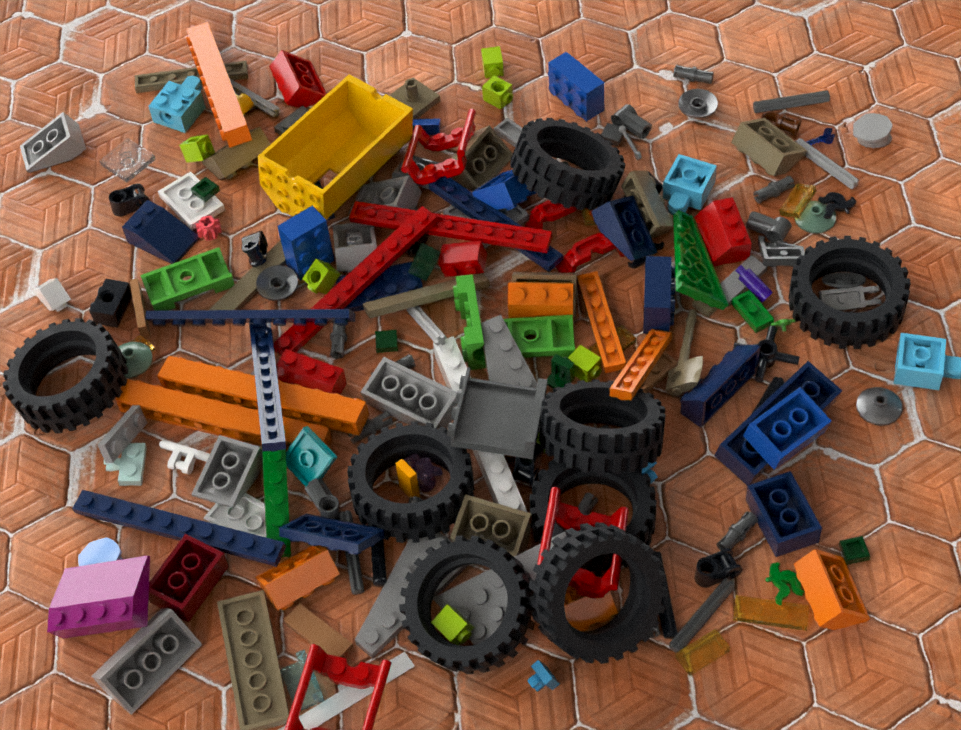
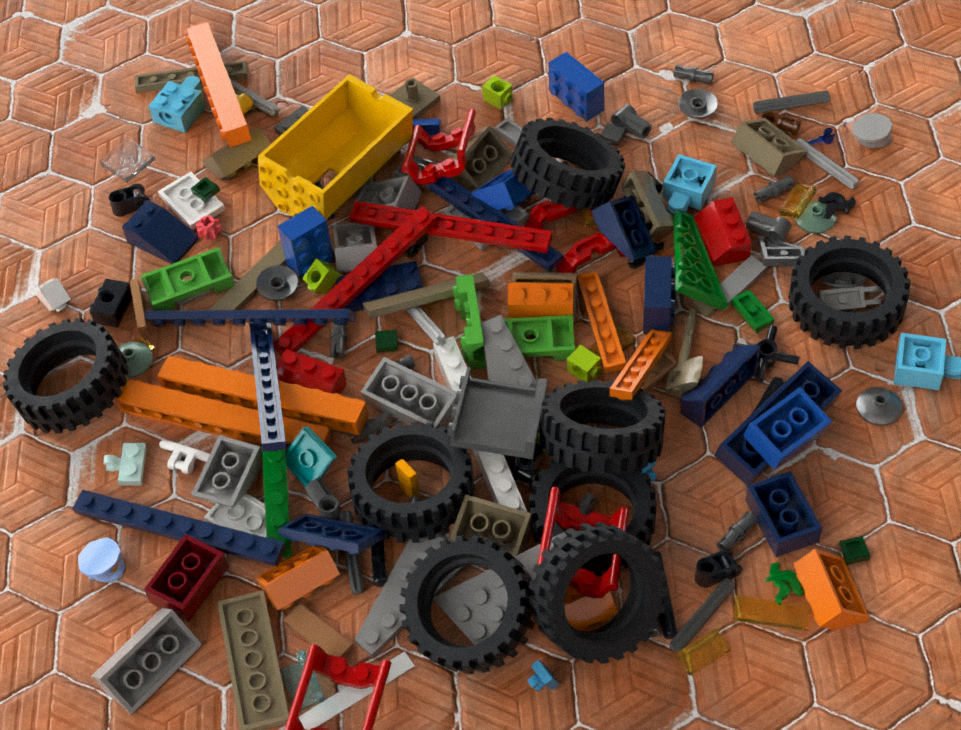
light grey slope [20,112,86,173] -> none
magenta slope [47,555,150,639] -> none
light grey plate [98,405,147,463] -> none
lime brick [179,135,215,163] -> none
black piece [242,231,268,267] -> none
red slope [269,50,327,108] -> none
hips [404,454,443,492] -> none
clear green slope [408,243,441,281] -> none
lime brick [431,604,474,645] -> none
red brick [438,240,487,277] -> none
lime brick [481,46,504,78] -> none
dark green bracket [547,354,575,389] -> none
light grey hinge [618,126,642,160] -> none
dark purple cylinder [735,265,773,303] -> none
bright green plant [771,319,796,332] -> none

